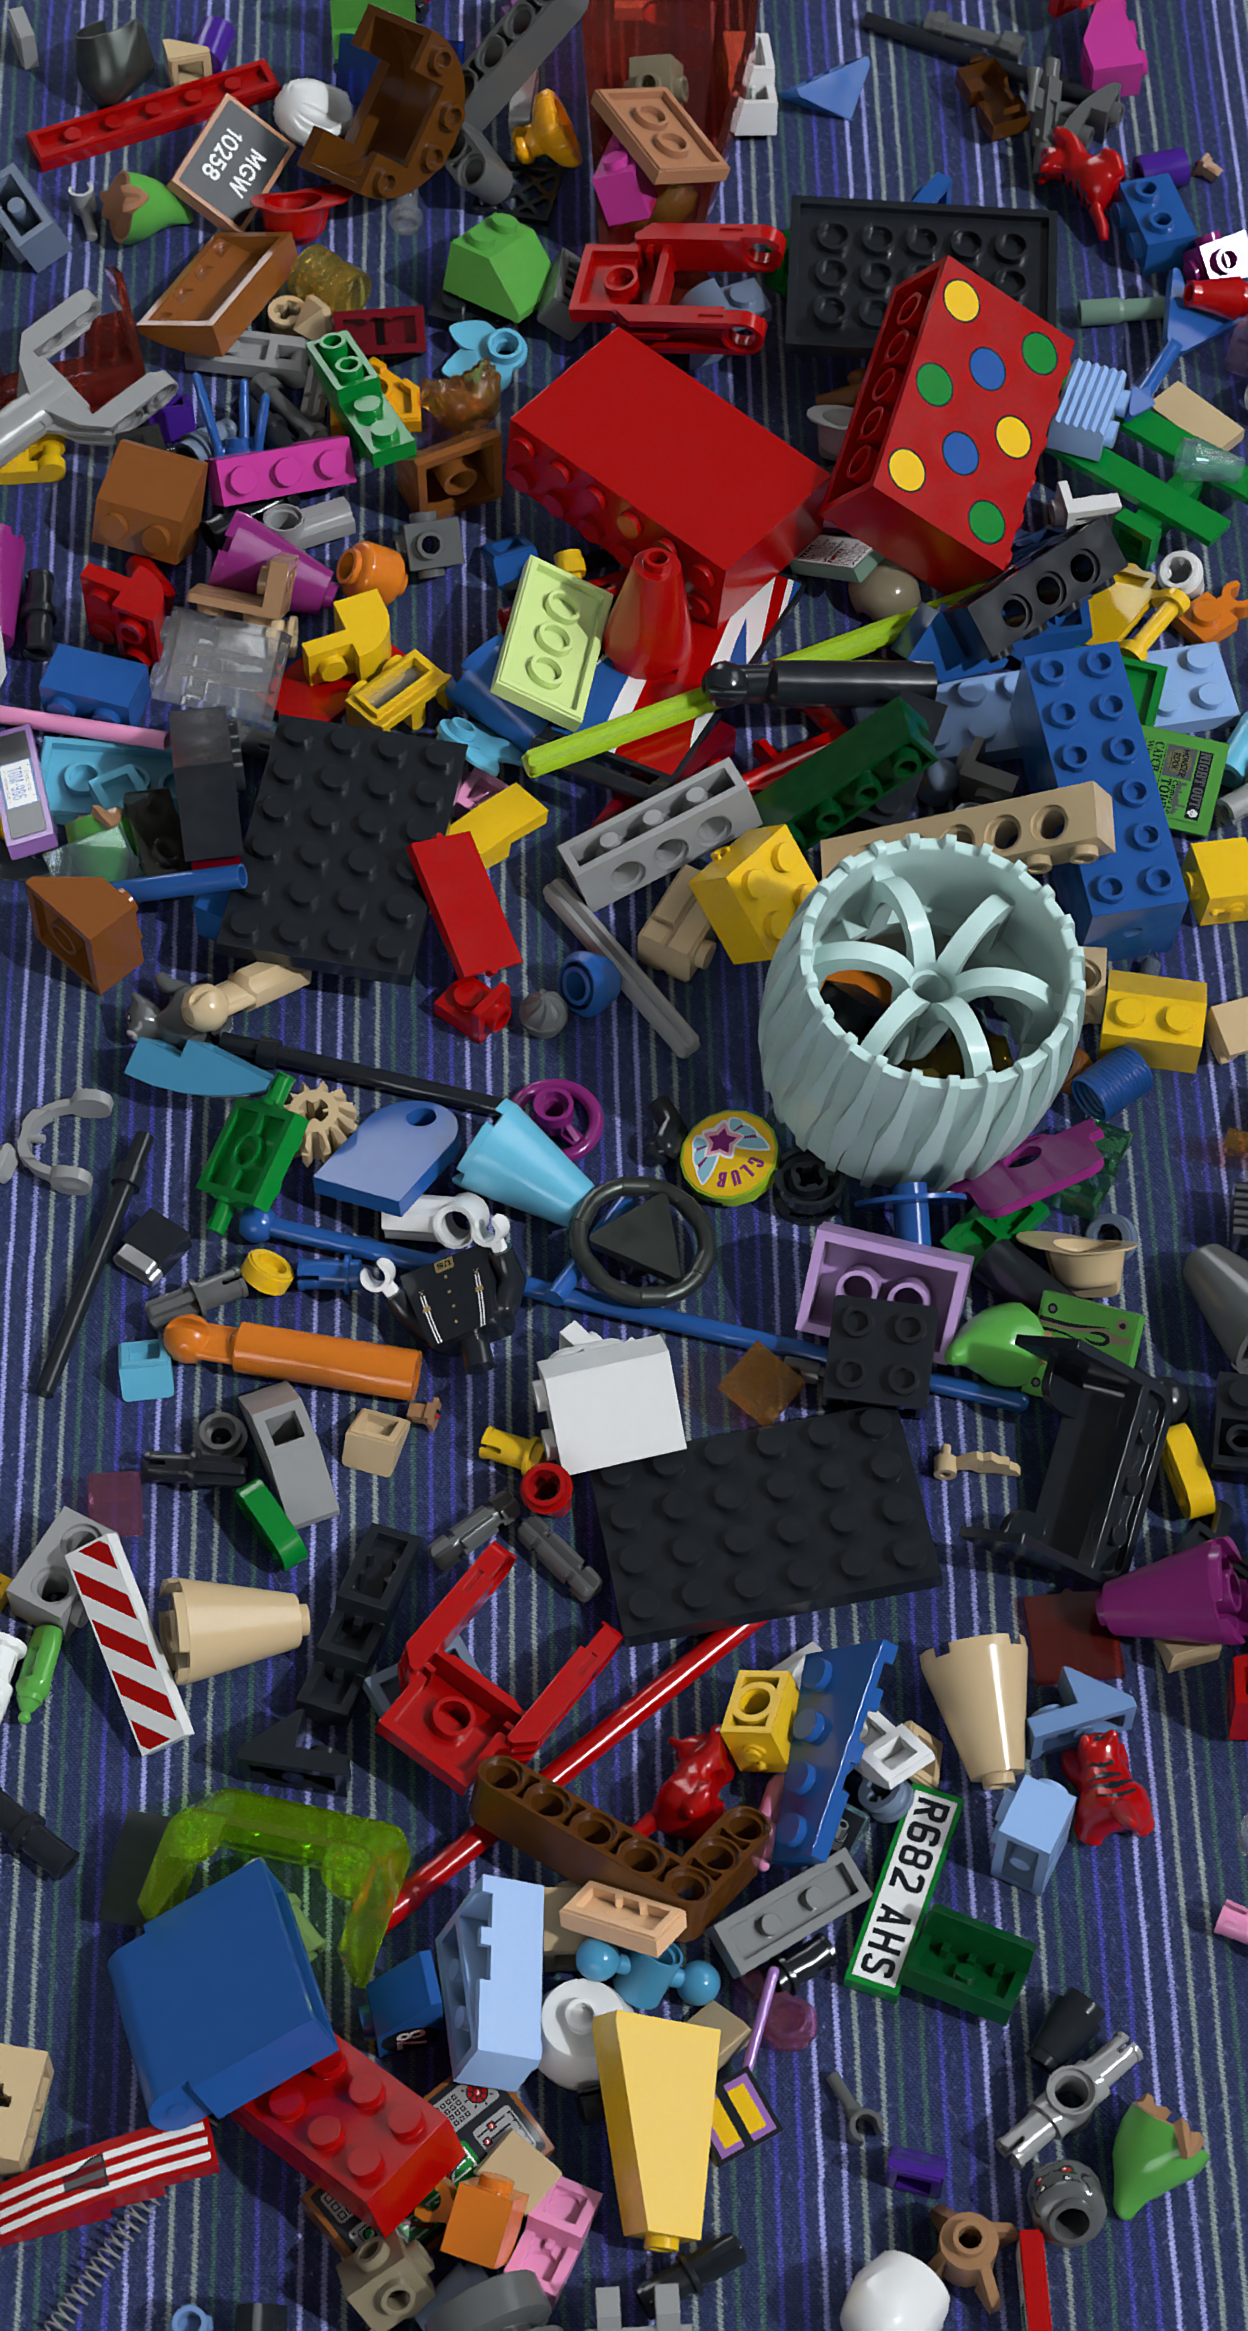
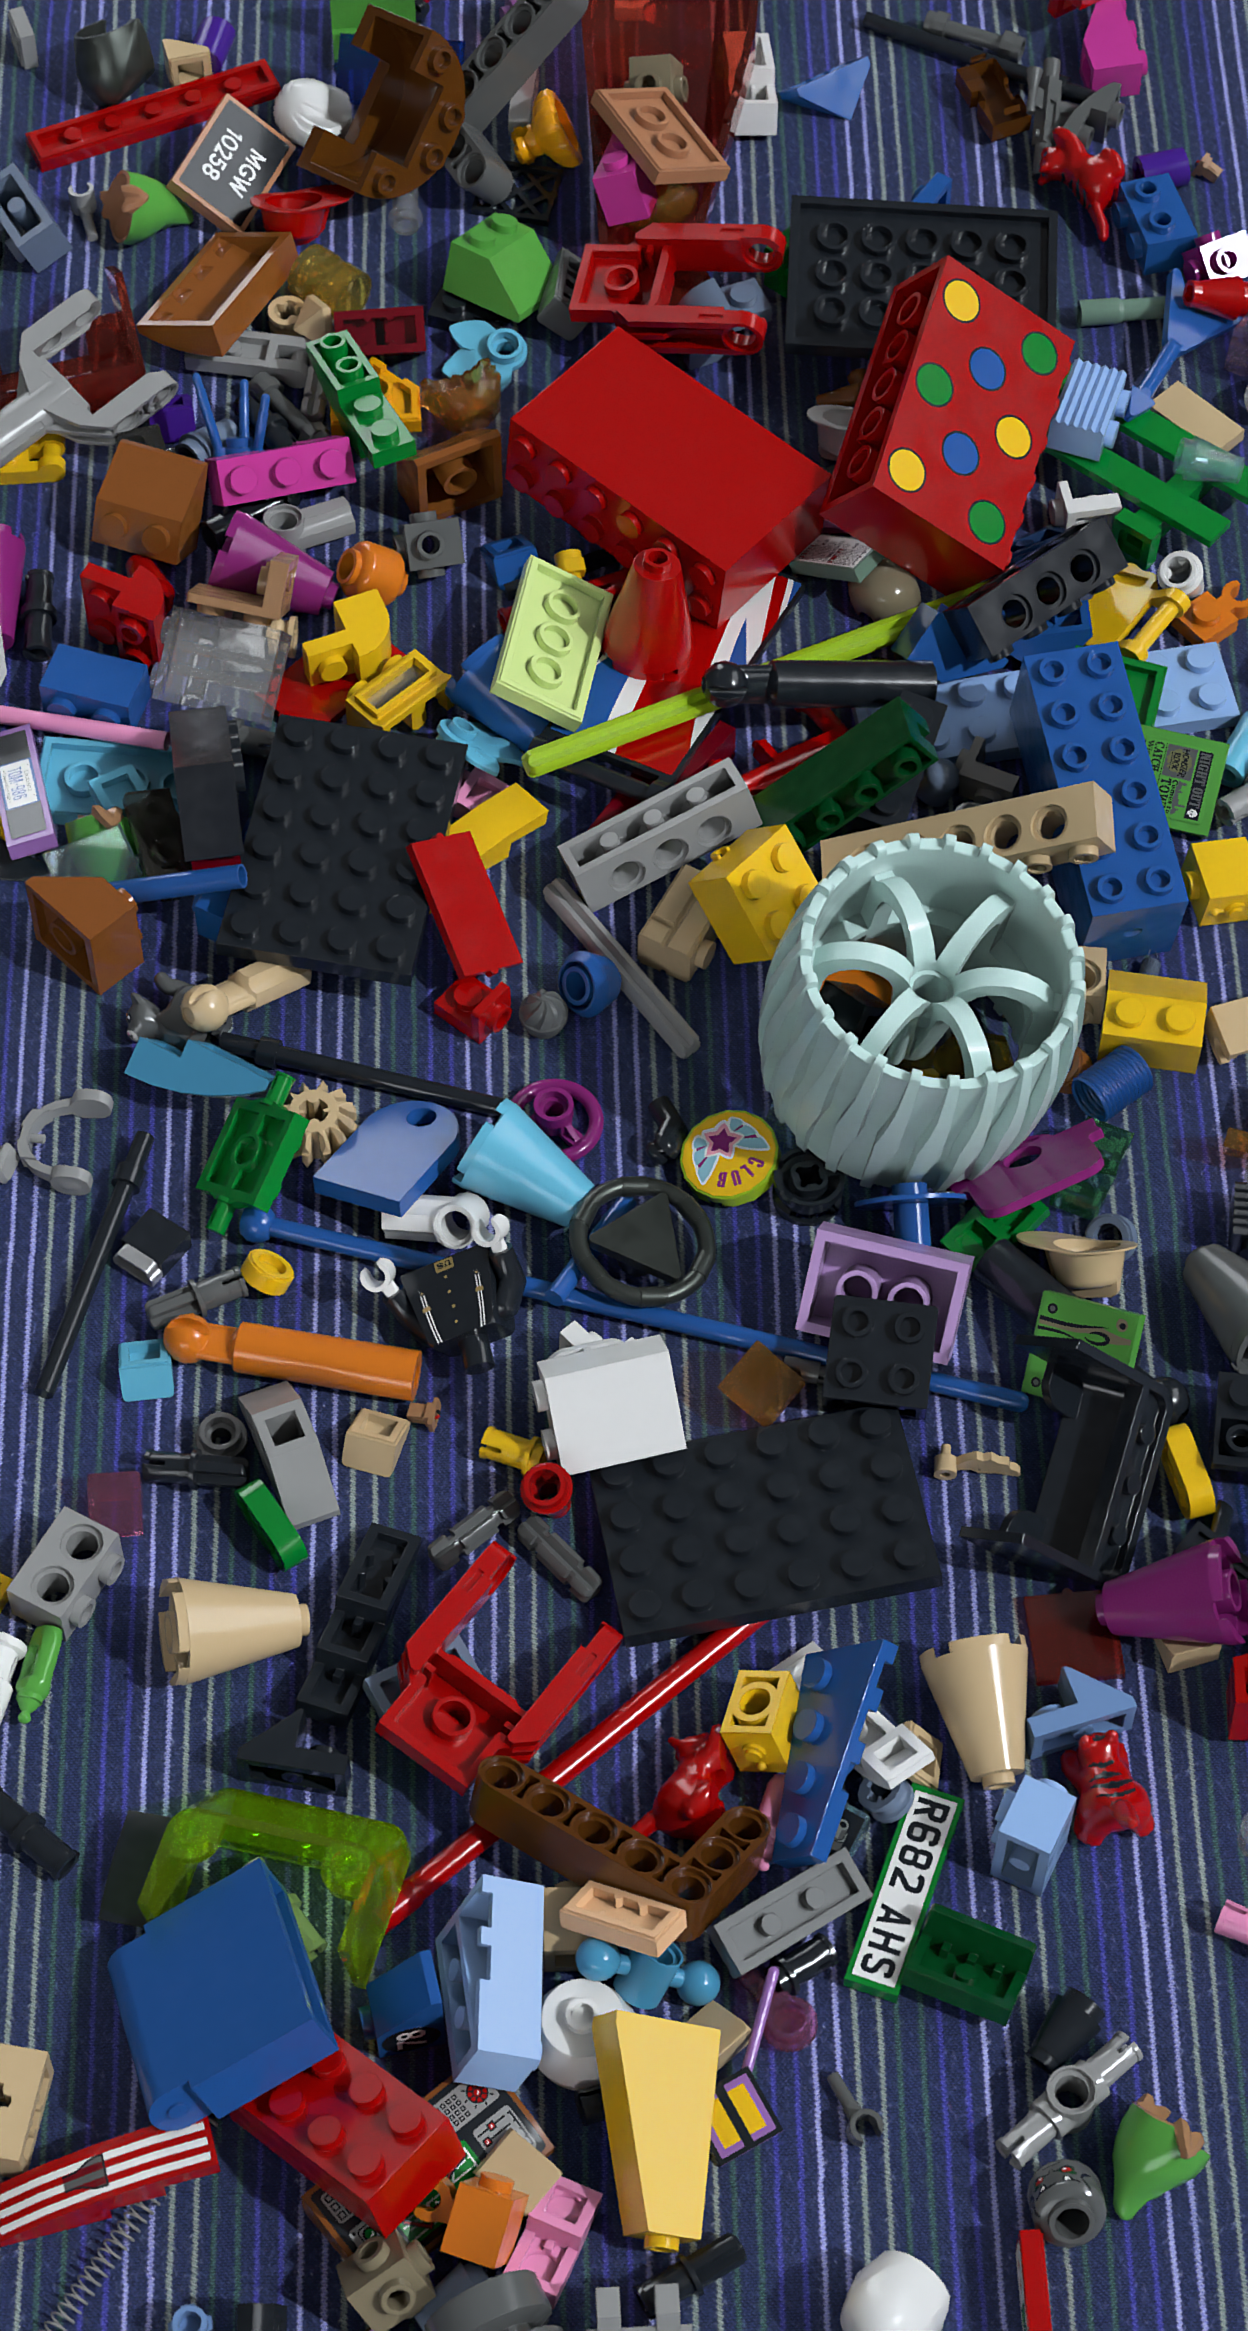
white tile [64,1533,195,1756] -> none
blue pin [297,1254,362,1295] -> none
dark purple slope [884,2146,948,2199] -> none
medium nougat brick [926,2203,1018,2316] -> none
bright green hat [944,1302,1052,1388] -> none

